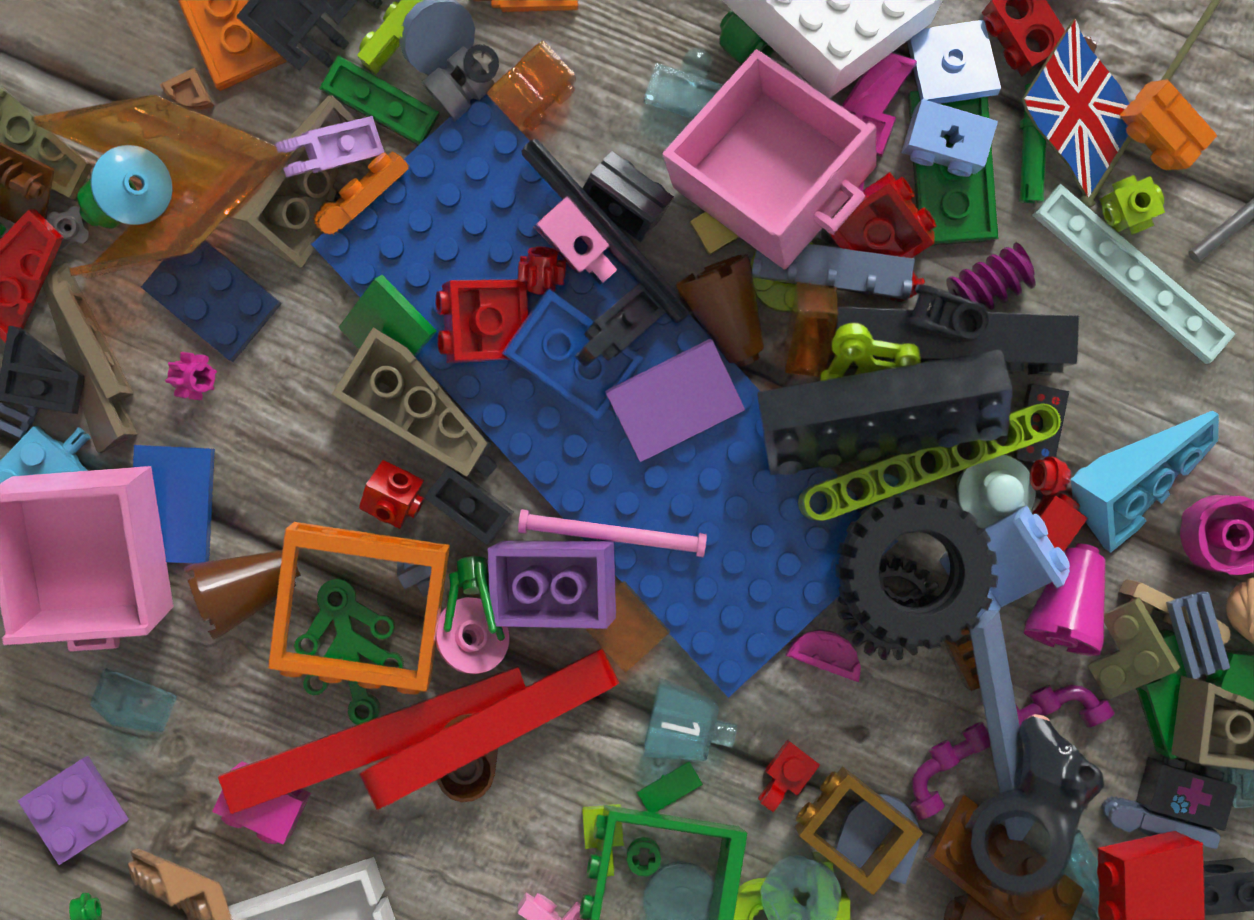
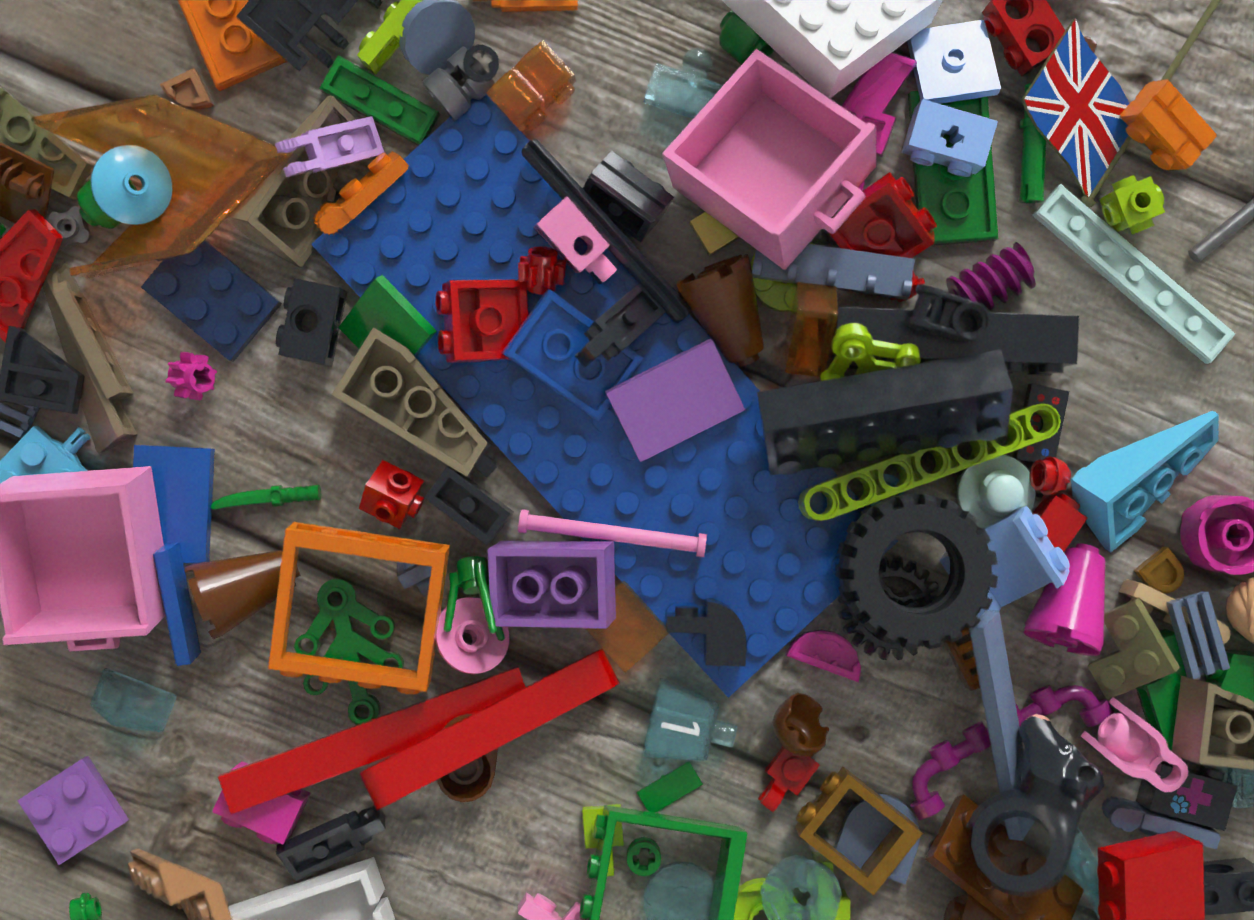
none -> blue tile [153,542,201,666]
none -> green piece [211,485,322,510]
none -> black brick [276,278,348,367]
none -> black hinge [276,806,386,881]
none -> black brick [666,598,746,666]
none -> reddish brown hair [772,692,829,757]
none -> bright pink piece [1081,697,1188,792]
none -> pearl gold tile [1134,547,1184,594]

